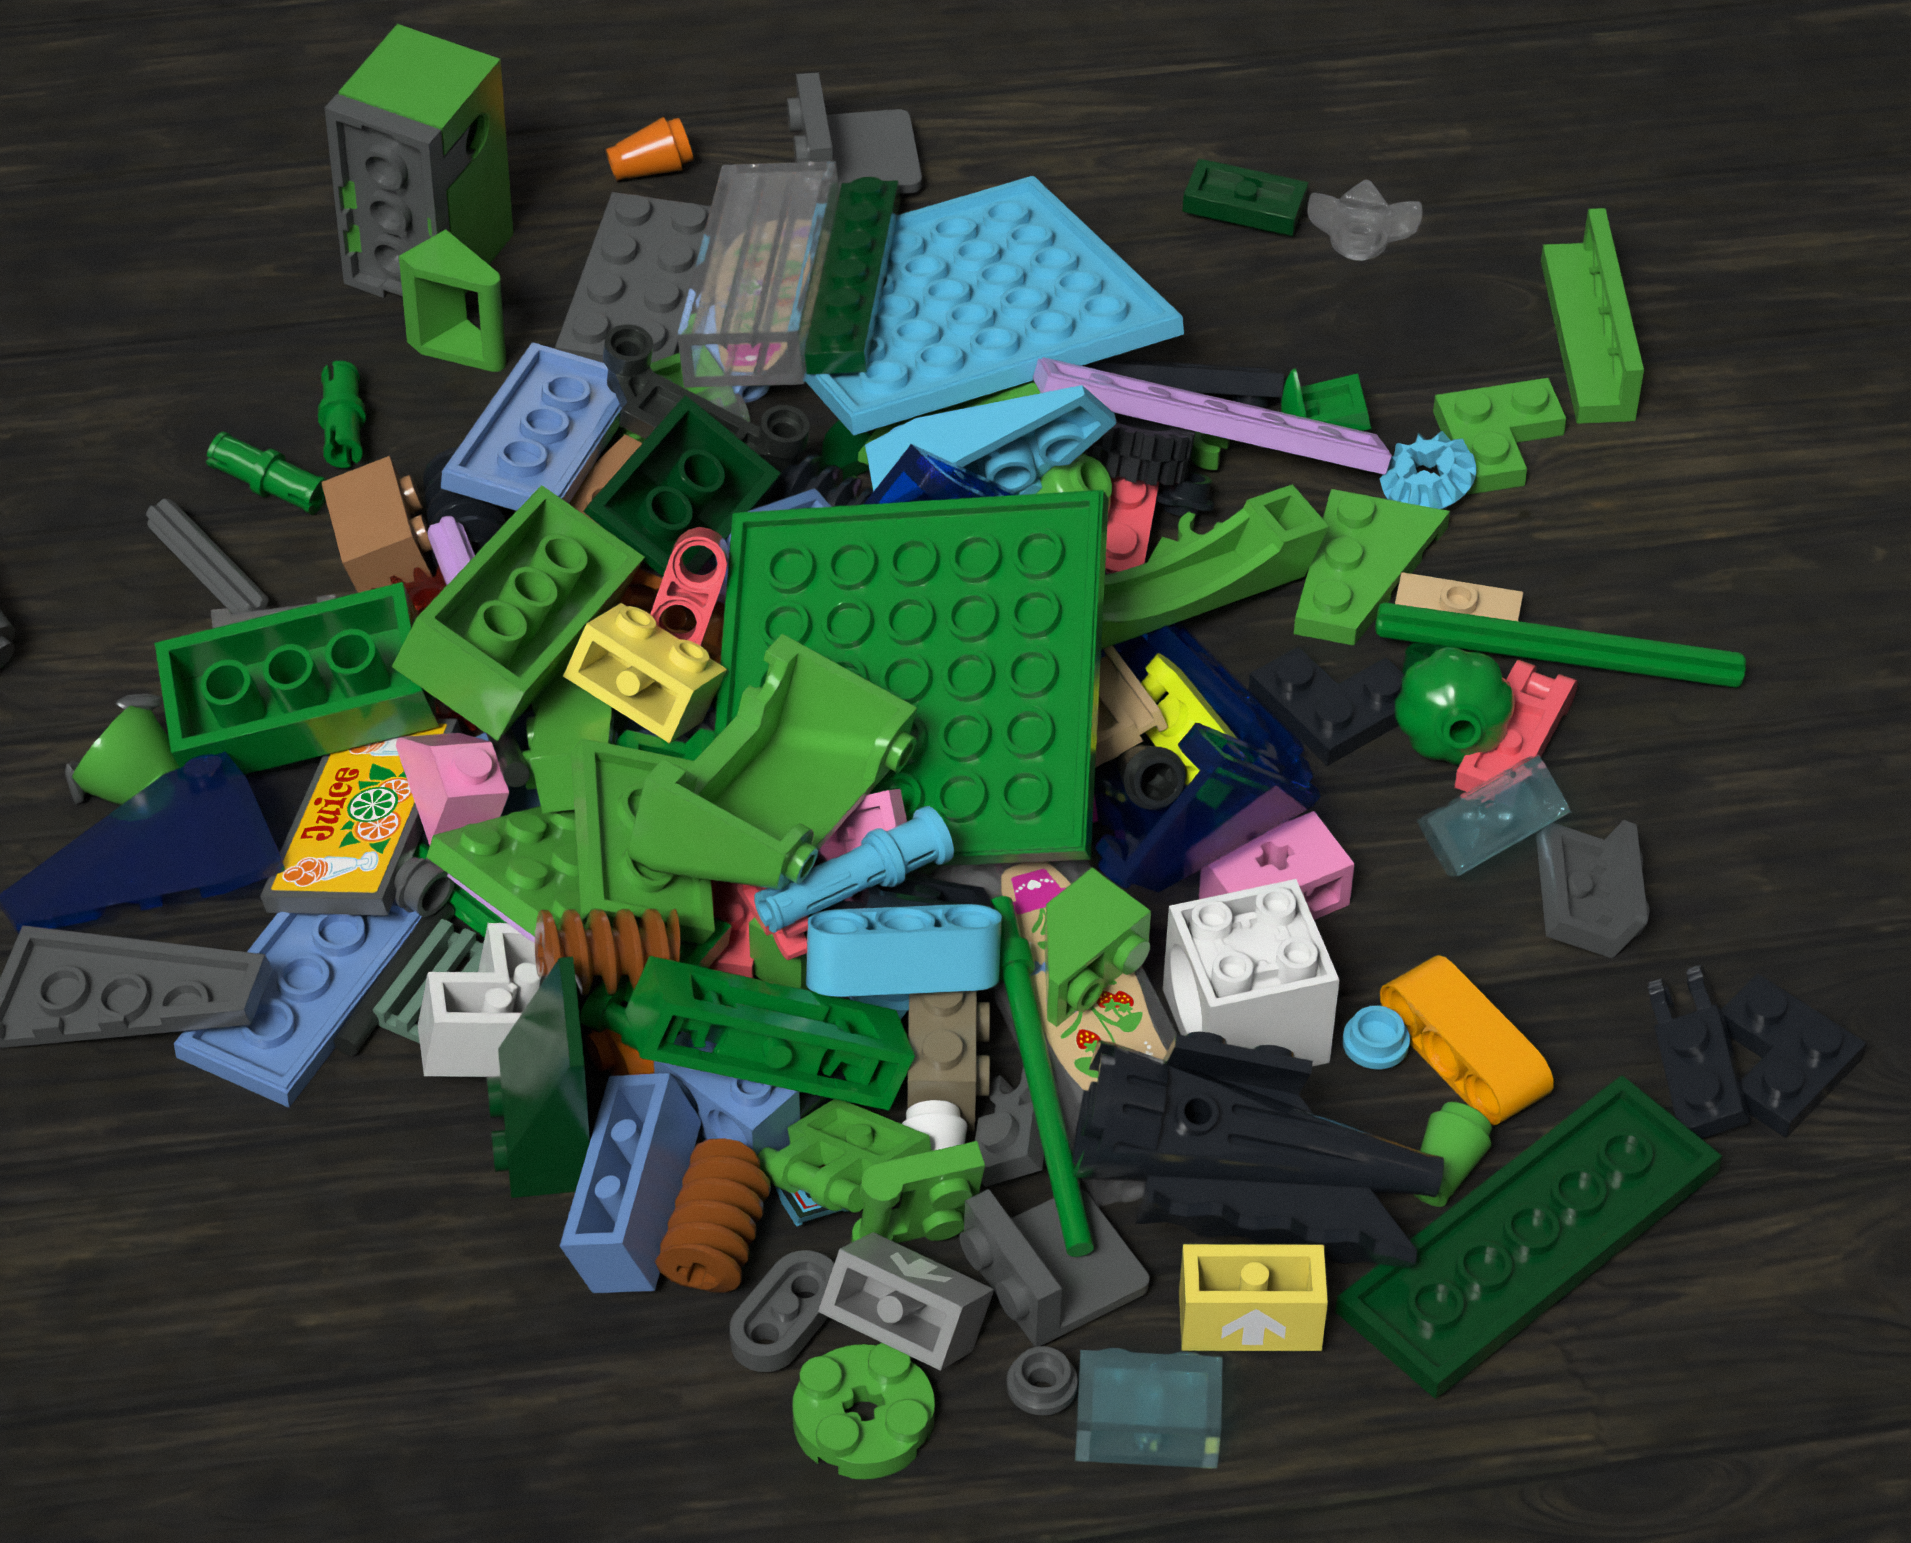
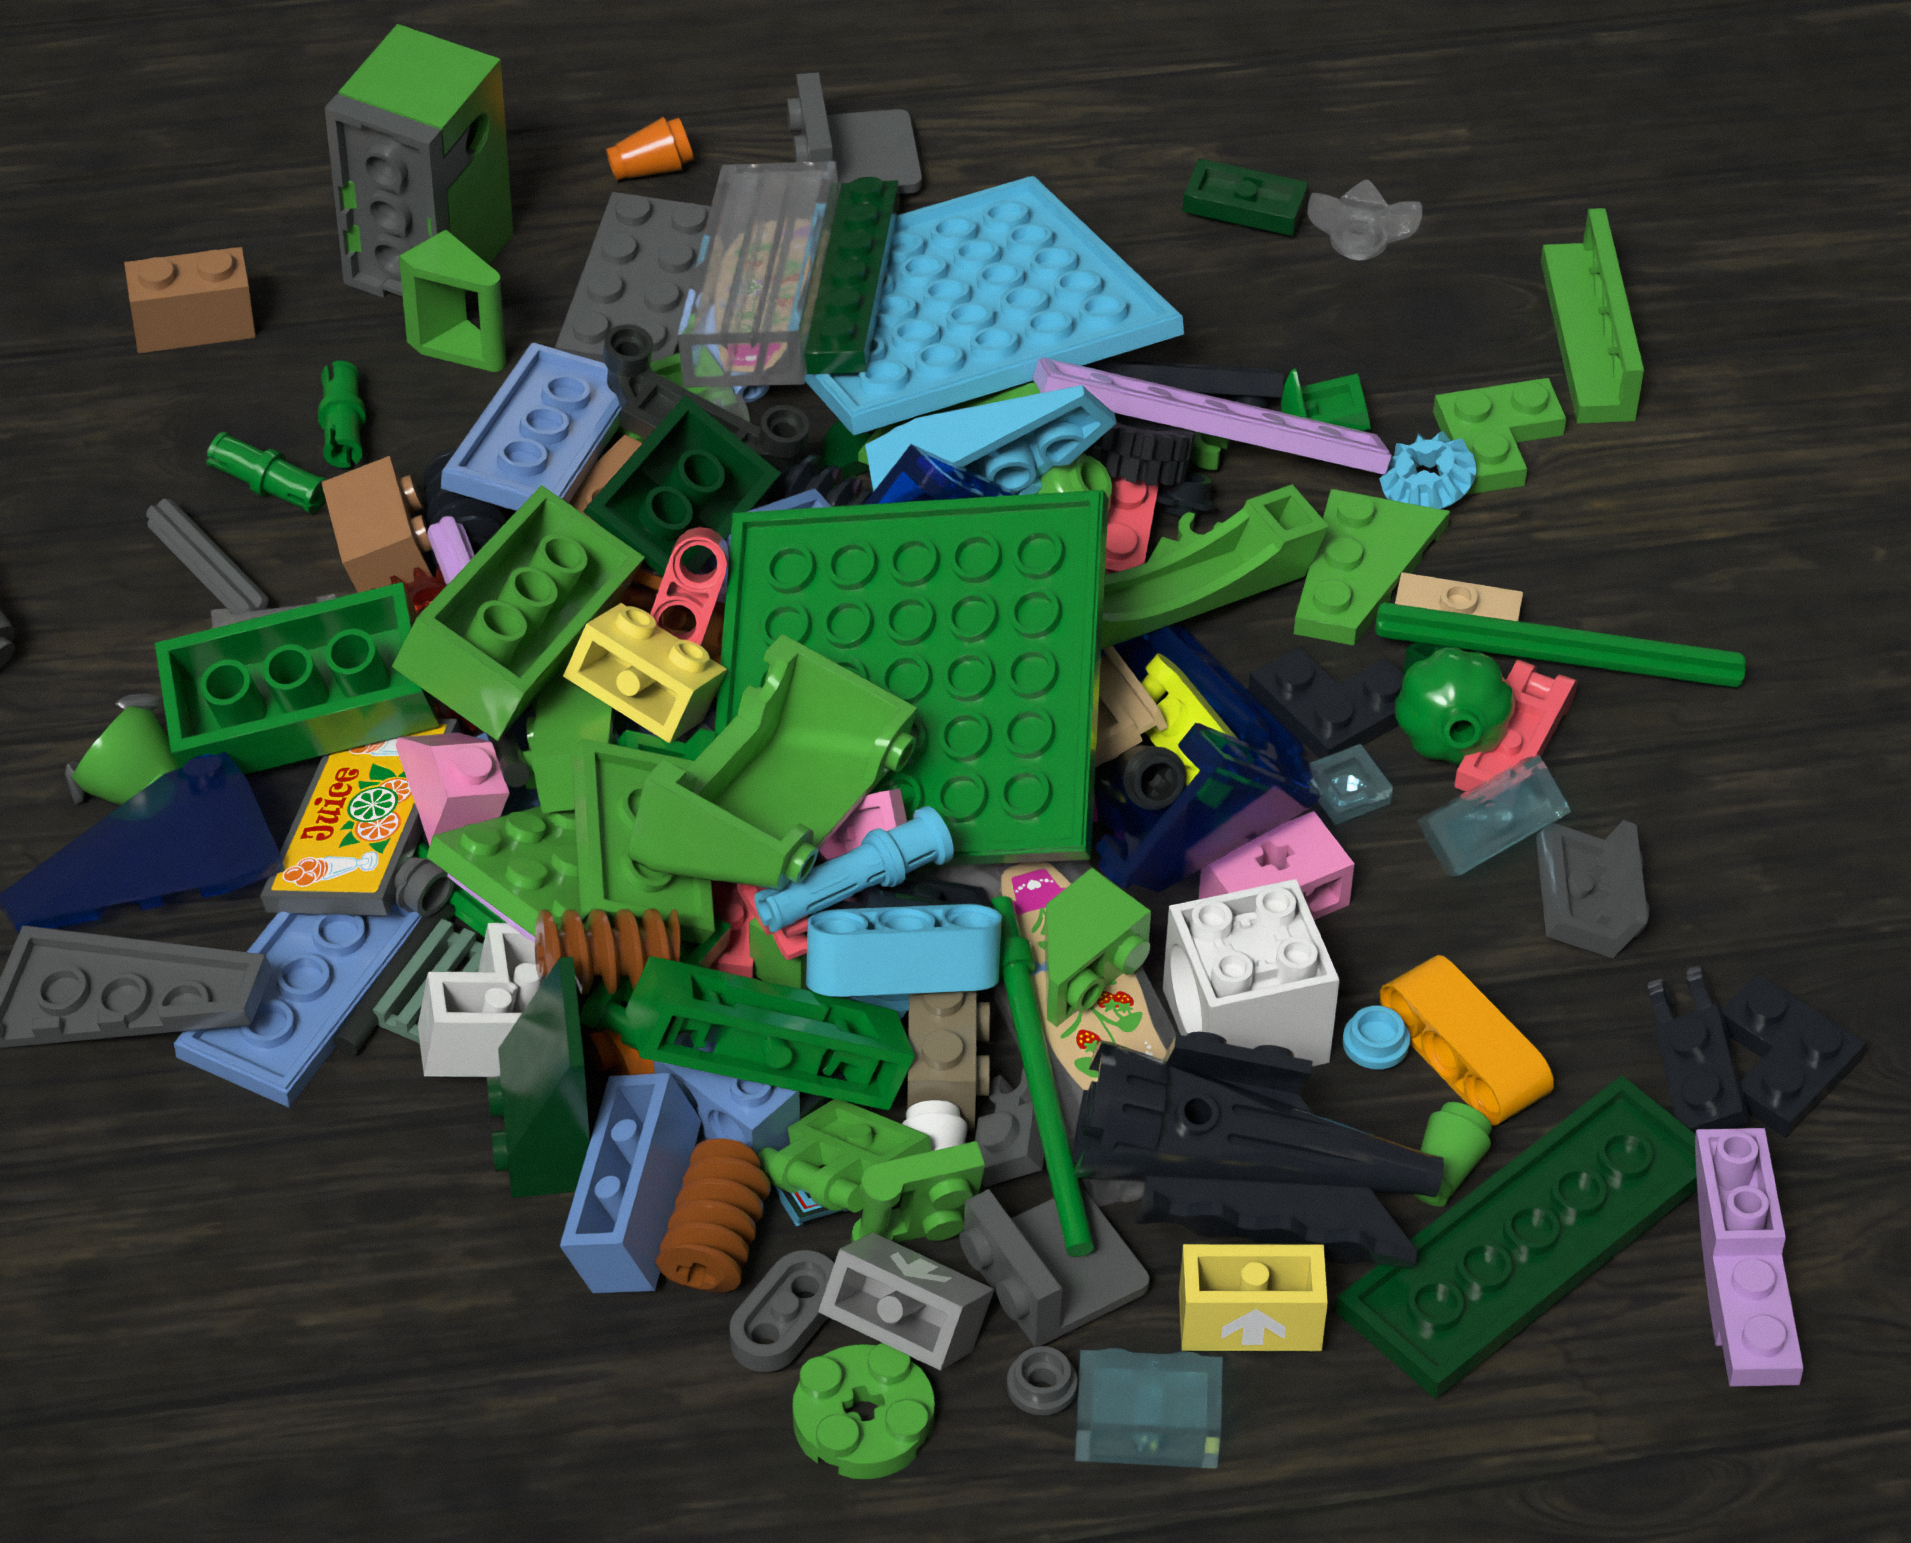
none -> medium nougat brick [124,247,255,353]
none -> clear light blue plate [1304,744,1393,825]
none -> lavender slope [1695,1128,1804,1387]

